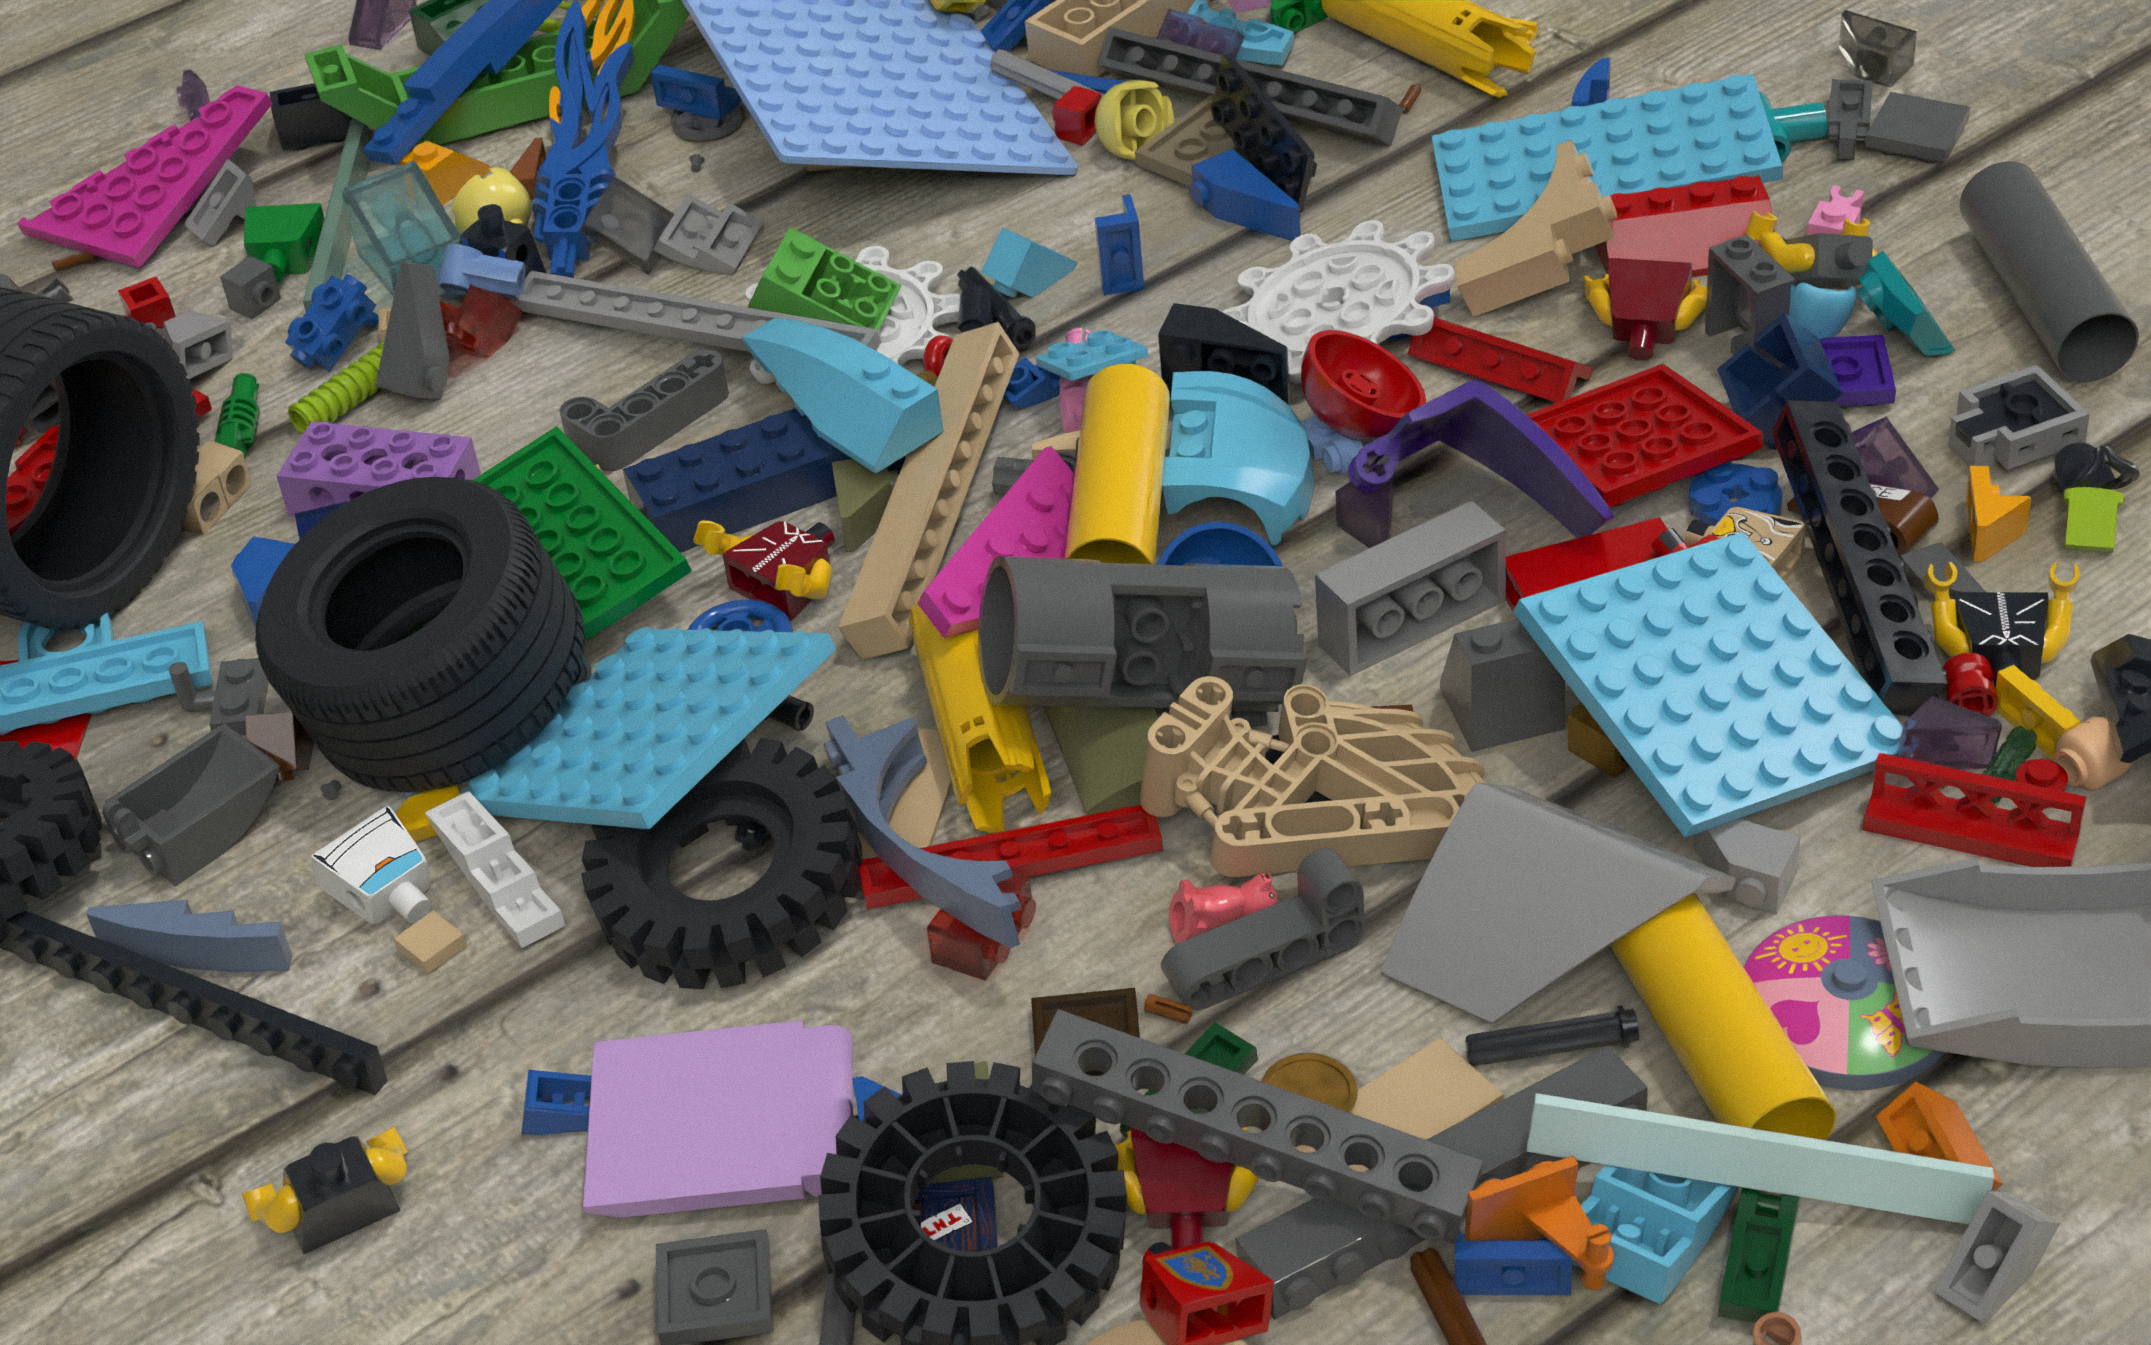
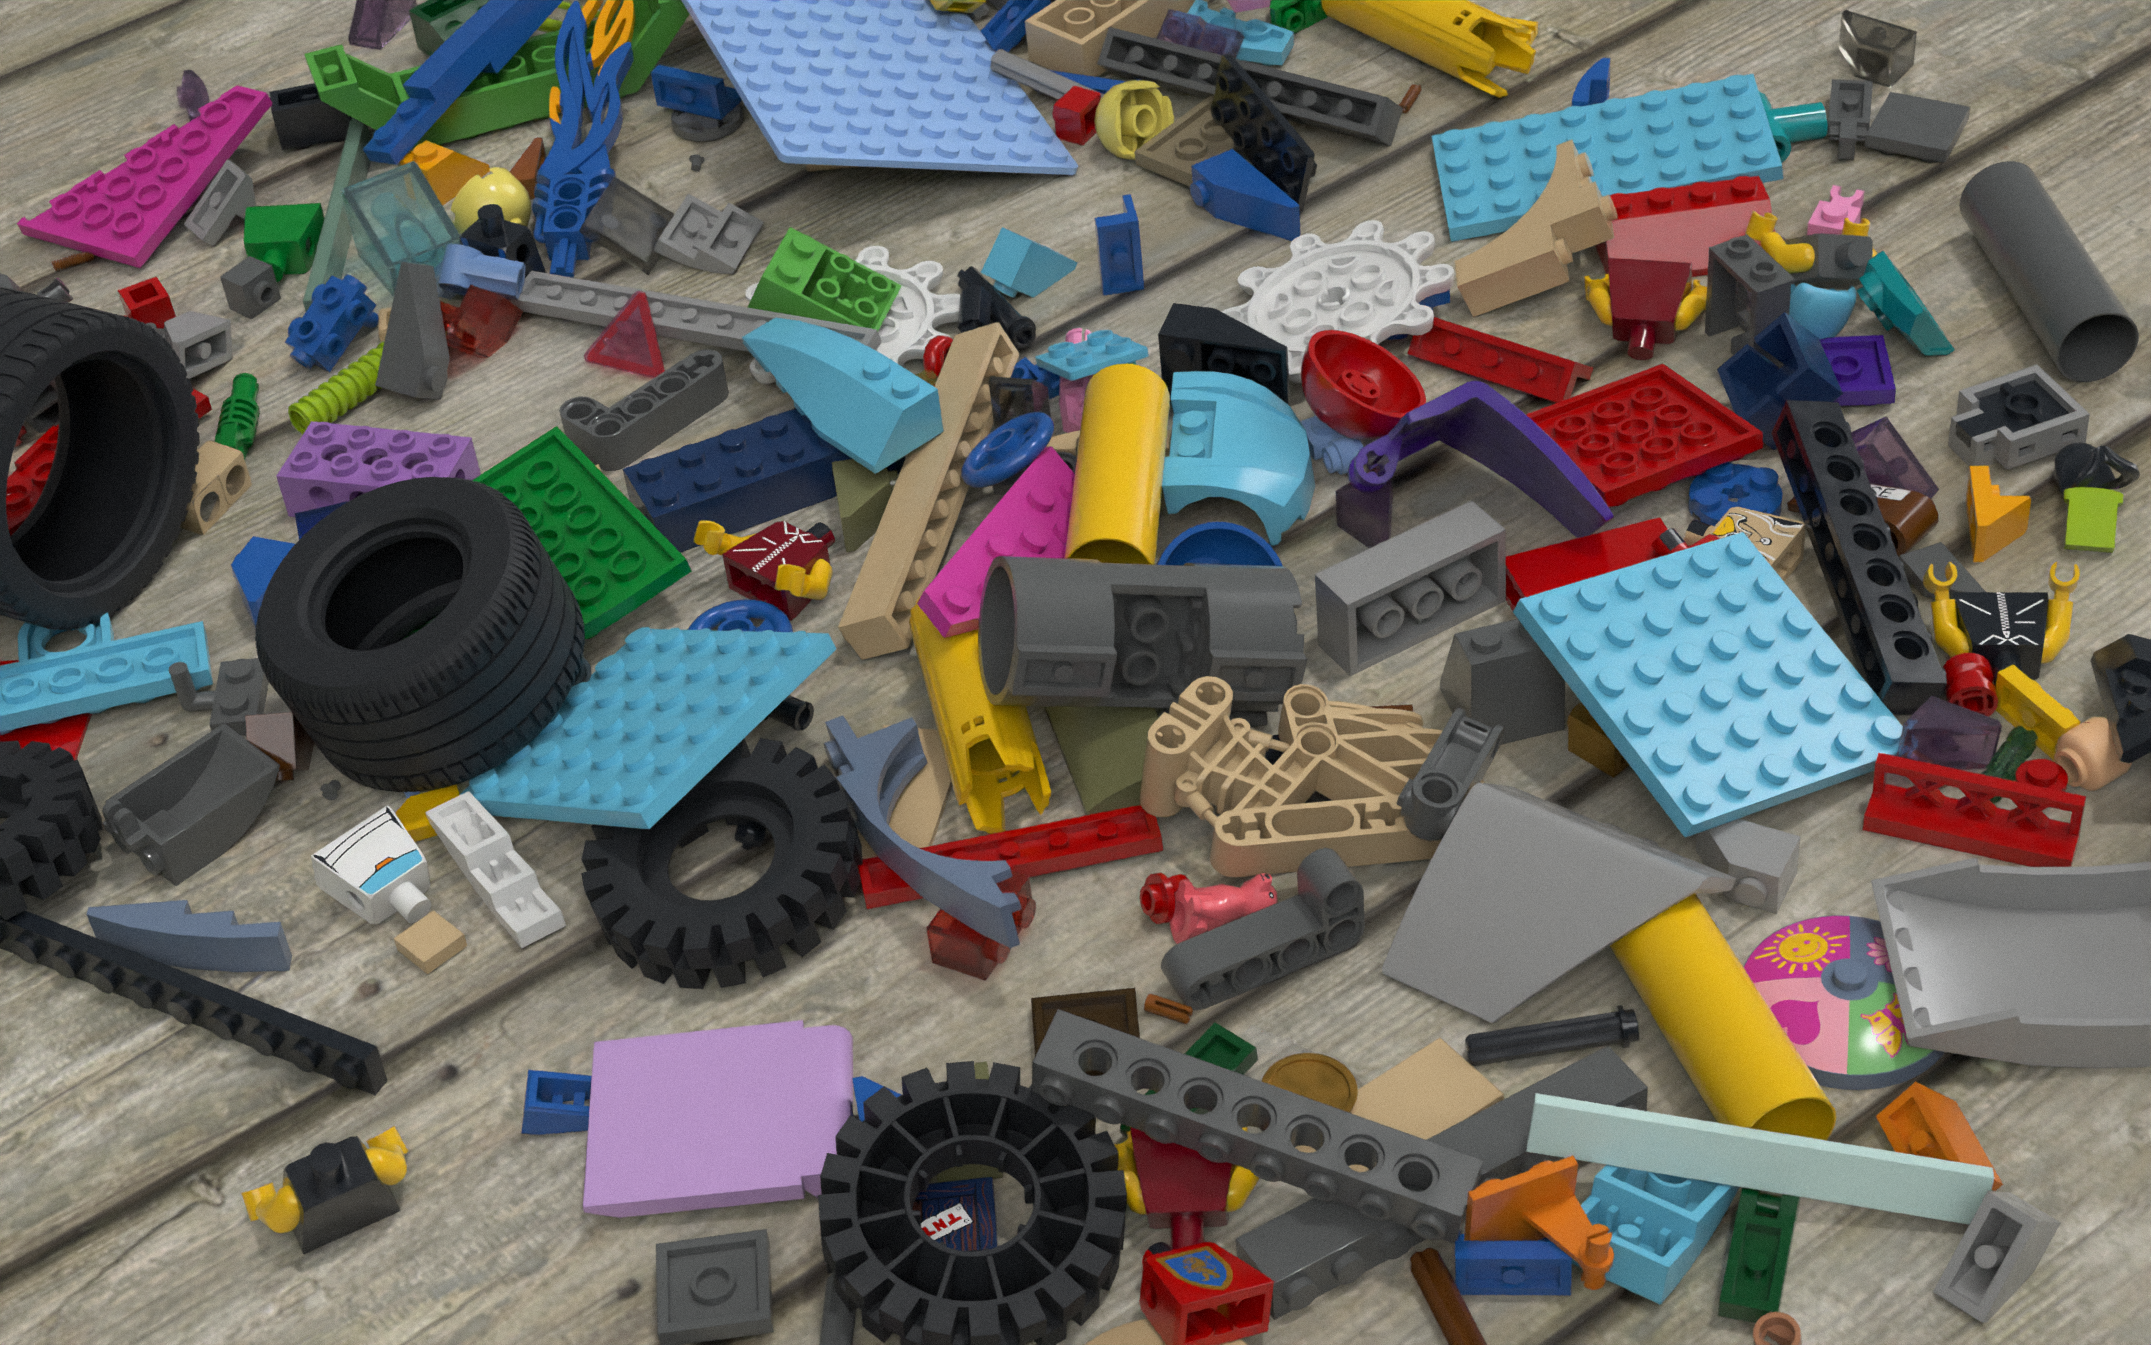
none -> clear pink piece [584,291,665,378]
none -> blue plate [961,412,1054,488]
none -> clear smoke slope [989,376,1051,434]
none -> red plate [1140,873,1188,925]
none -> dark grey piece [1397,707,1505,841]

